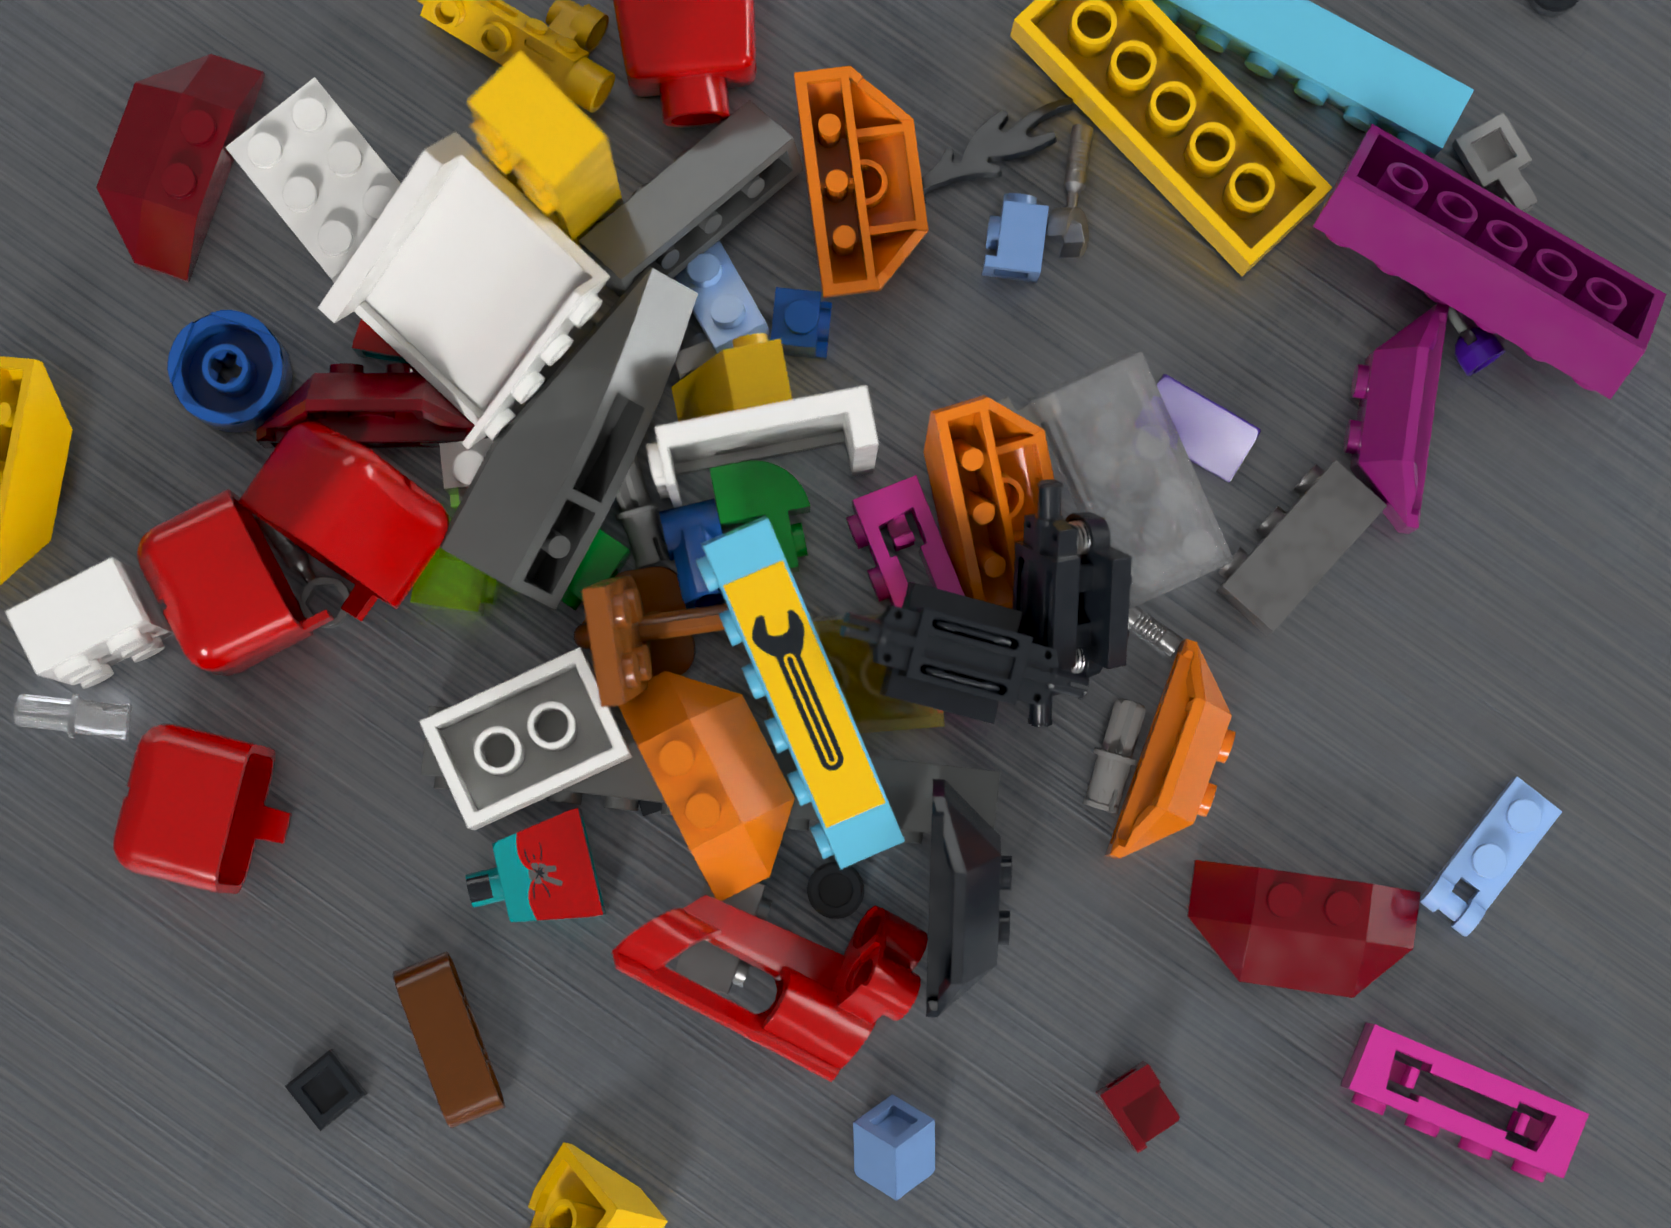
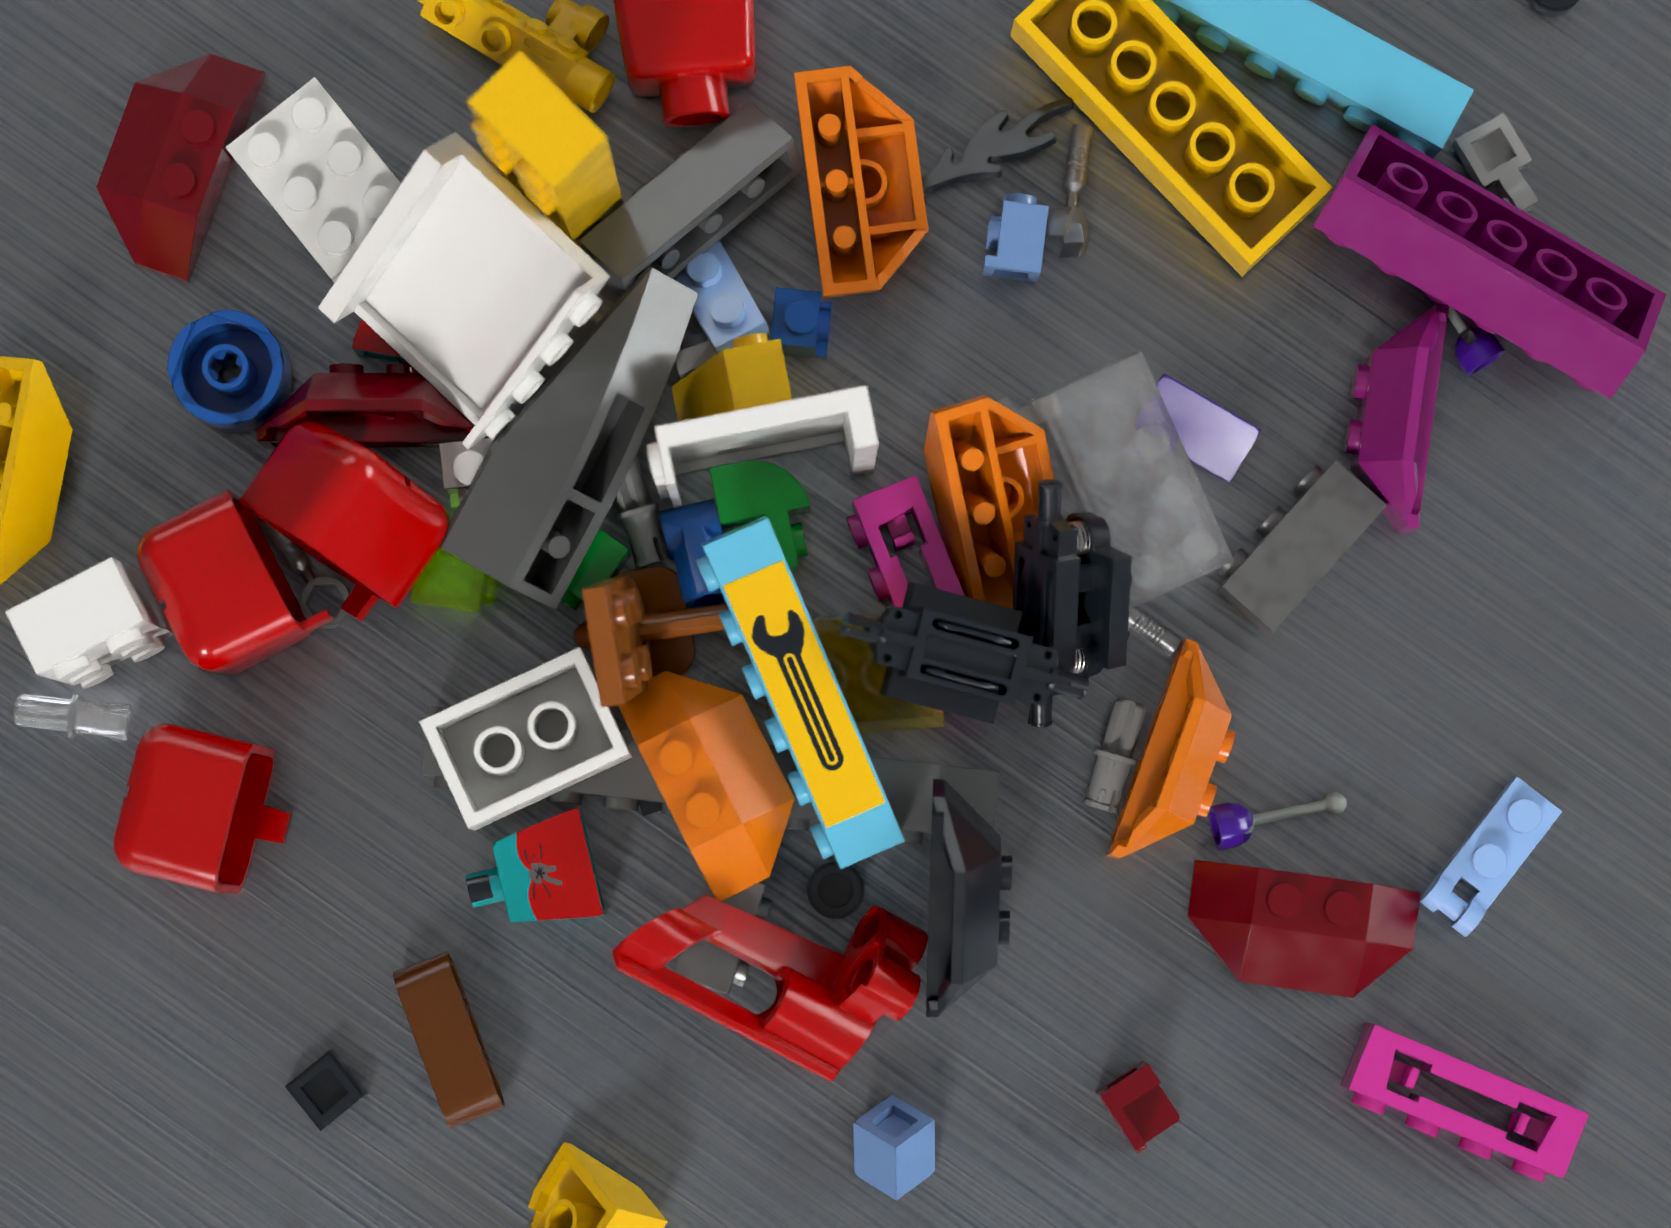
none -> hinge [1209,792,1347,851]

